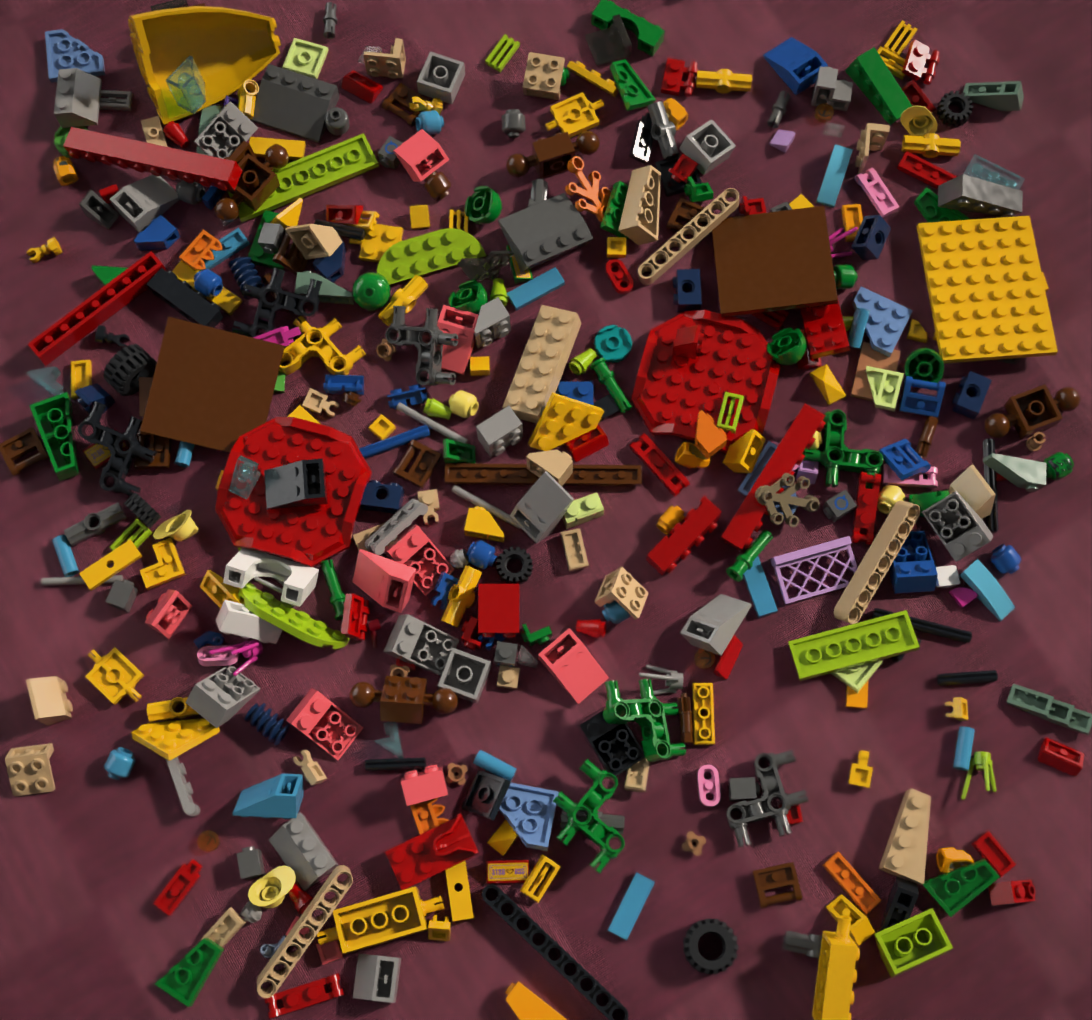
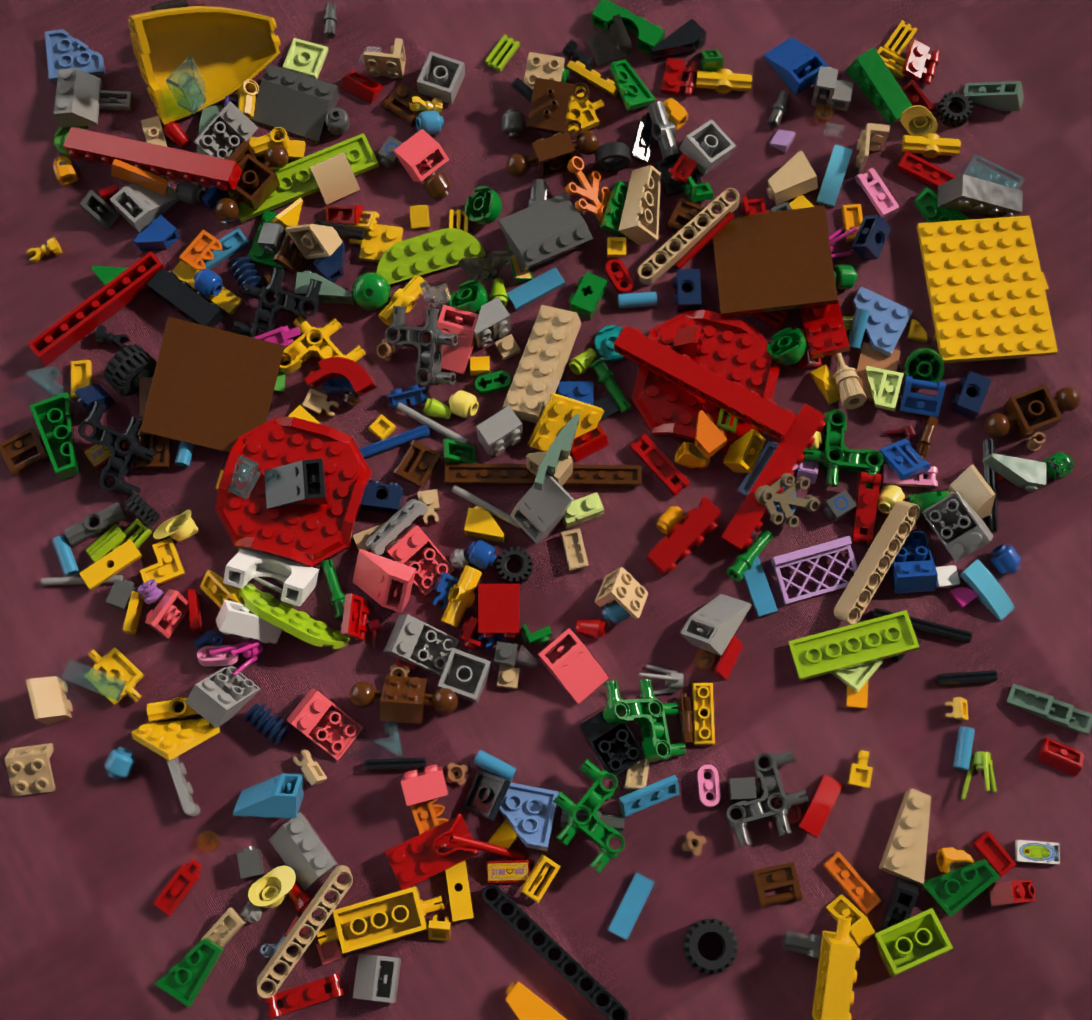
none -> clear light blue tile [61,659,127,701]
none -> lime tile [86,524,126,562]
none -> orange tile [111,159,169,196]
none -> yellow tile [123,591,144,635]
none -> medium lavender wheel [137,579,163,604]
none -> red tile [188,589,202,633]
none -> yellow piece [251,127,290,156]
none -> red arch [304,357,377,397]
none -> tan slope [310,152,360,205]
none -> clear slope [420,281,451,313]
none -> red piece [449,834,526,860]
none -> green beam [475,371,511,395]
none -> tan plate [495,334,521,360]
none -> reddish brown piece [511,77,590,140]
none -> sand green slope [534,414,580,491]
none -> black piece [563,40,593,70]
none -> green brick [568,272,607,320]
none -> black tyre [595,142,631,172]
none -> red brick [614,325,797,443]
none -> dark azure piece [618,292,657,308]
none -> dark azure tile [619,775,680,817]
none -> black slope [650,18,707,61]
none -> red piece [675,211,735,269]
none -> green slope [700,49,724,72]
none -> tan slope [766,151,818,205]
none -> red slope [797,774,843,839]
none -> tan piece [833,353,867,409]
none -> dark red hand [886,425,915,439]
none -> tile [1015,840,1060,865]

